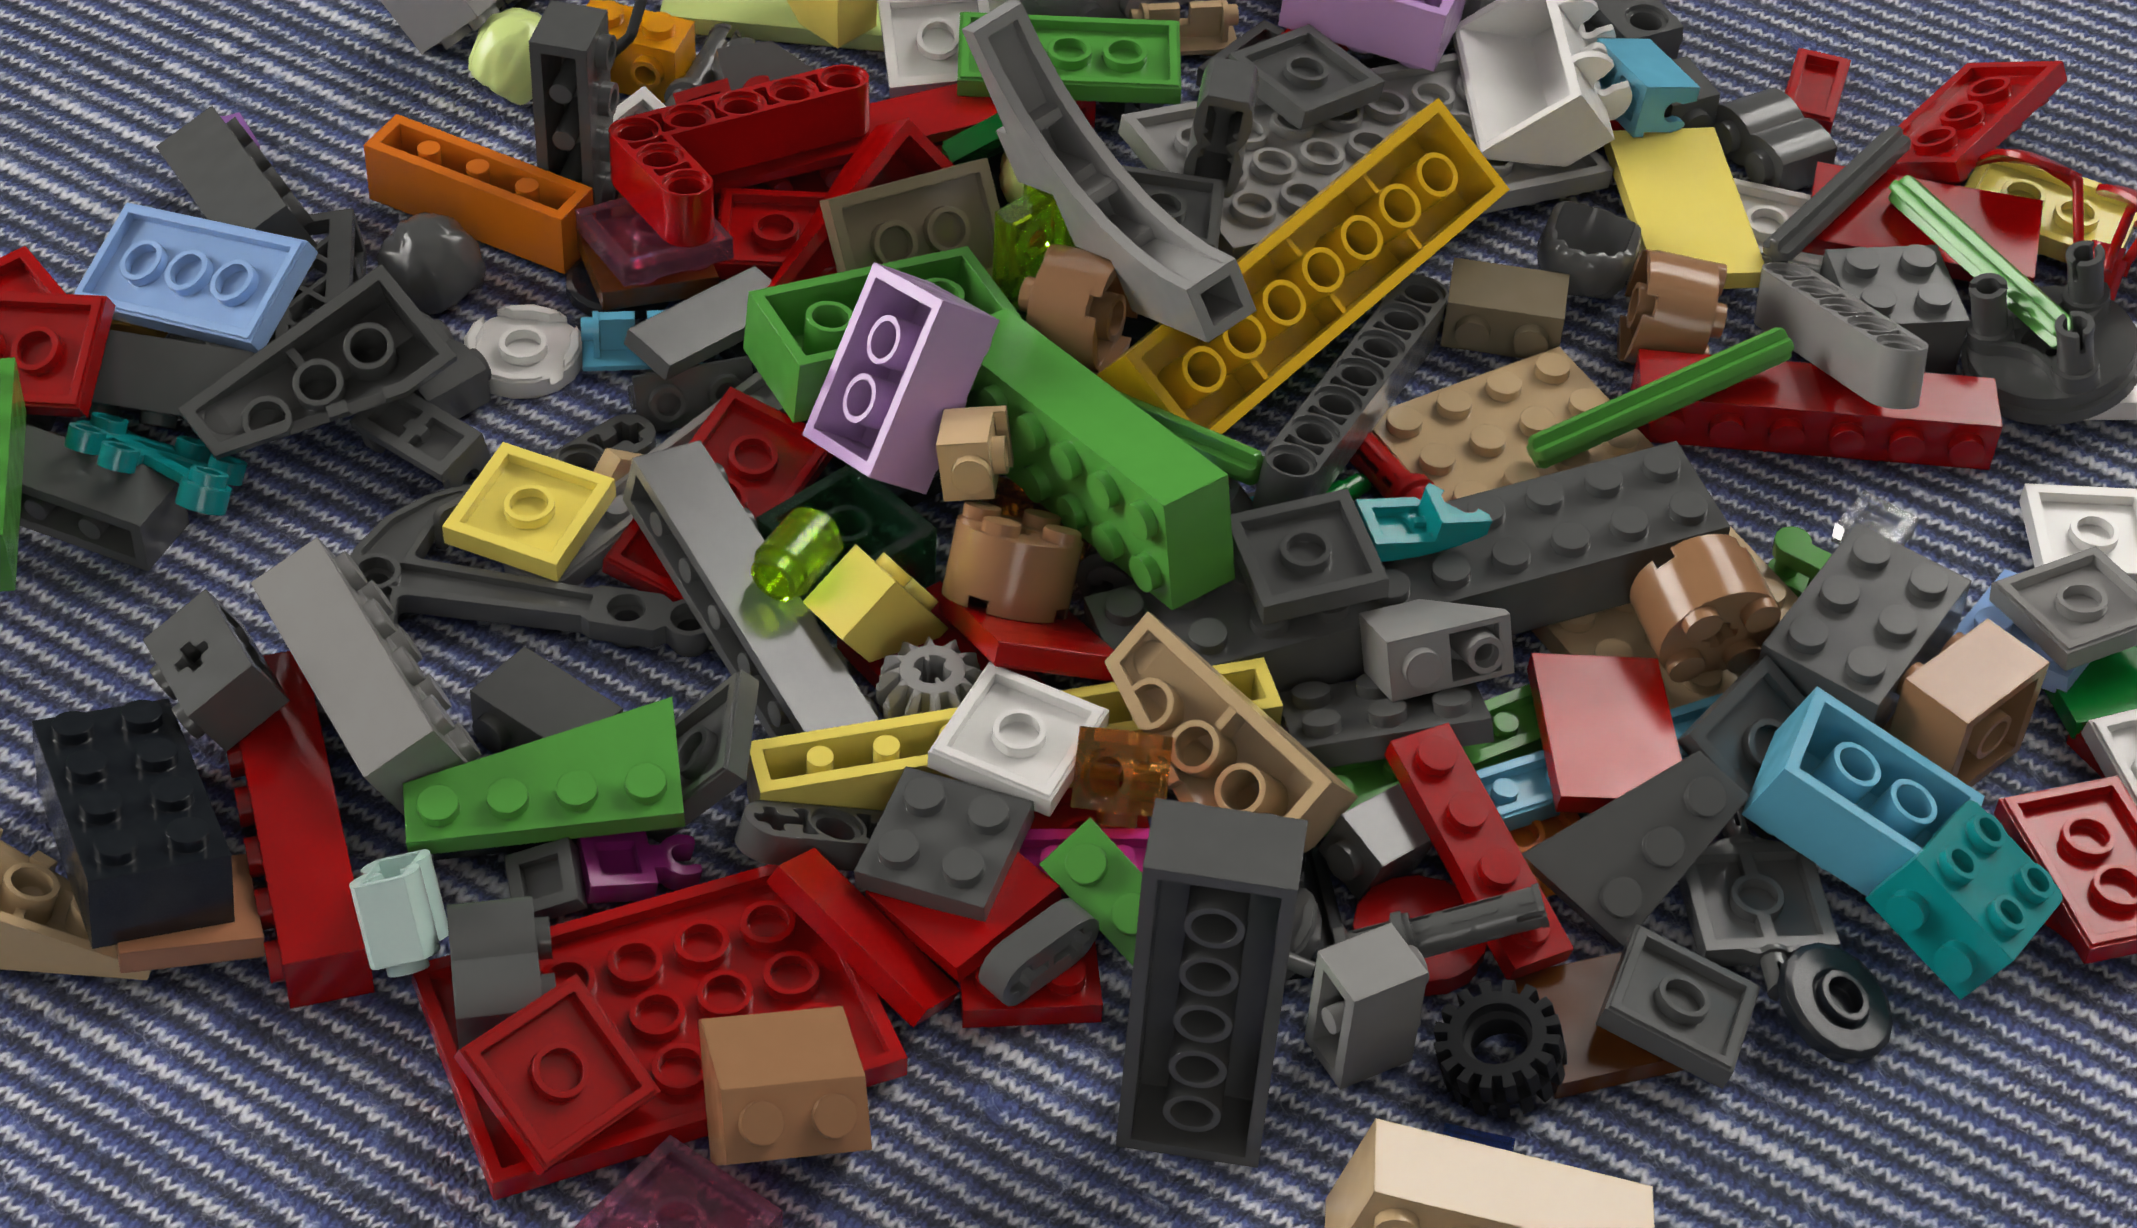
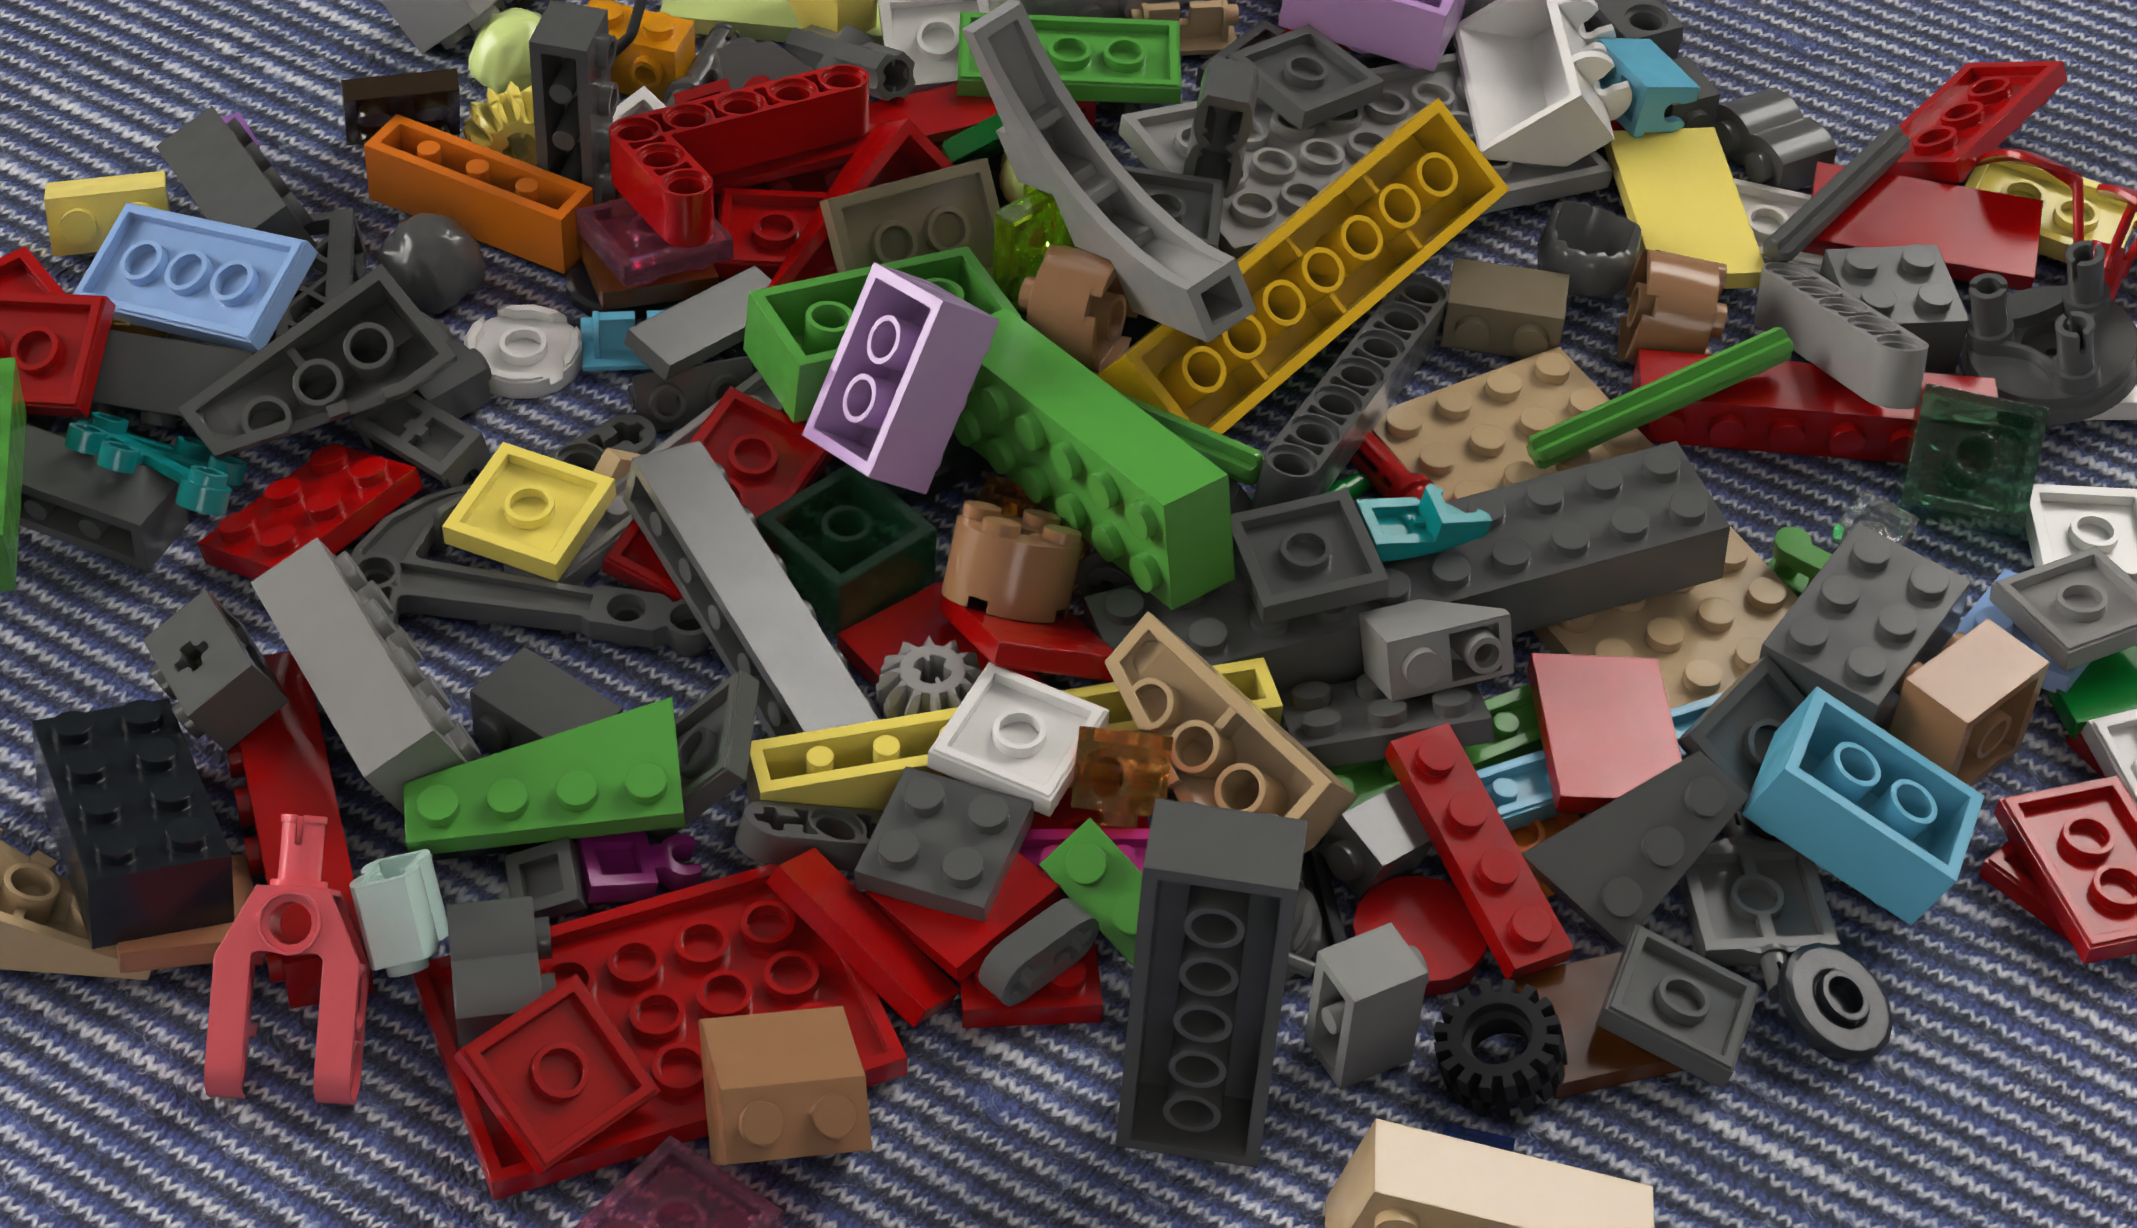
clear neon green brick [751,507,843,601] -> none
light yellow slope [803,544,949,663] -> none
tan brick [936,405,1014,502] -> none
dark grey pin [1333,883,1550,958] -> none
medium nougat brick [1629,534,1781,683] -> none
red tile [1785,48,1851,134] -> none
teal bracket [1865,800,2063,1000] -> none
axle [1888,175,2071,350] -> none
none -> light yellow brick [44,171,171,257]
none -> red plate [197,443,423,580]
none -> coral piece [204,814,370,1105]
none -> dark brown plate [341,68,460,148]
none -> light yellow gear [463,81,537,167]
none -> dark grey piece [784,25,916,101]
none -> clear green brick [1892,383,2050,539]

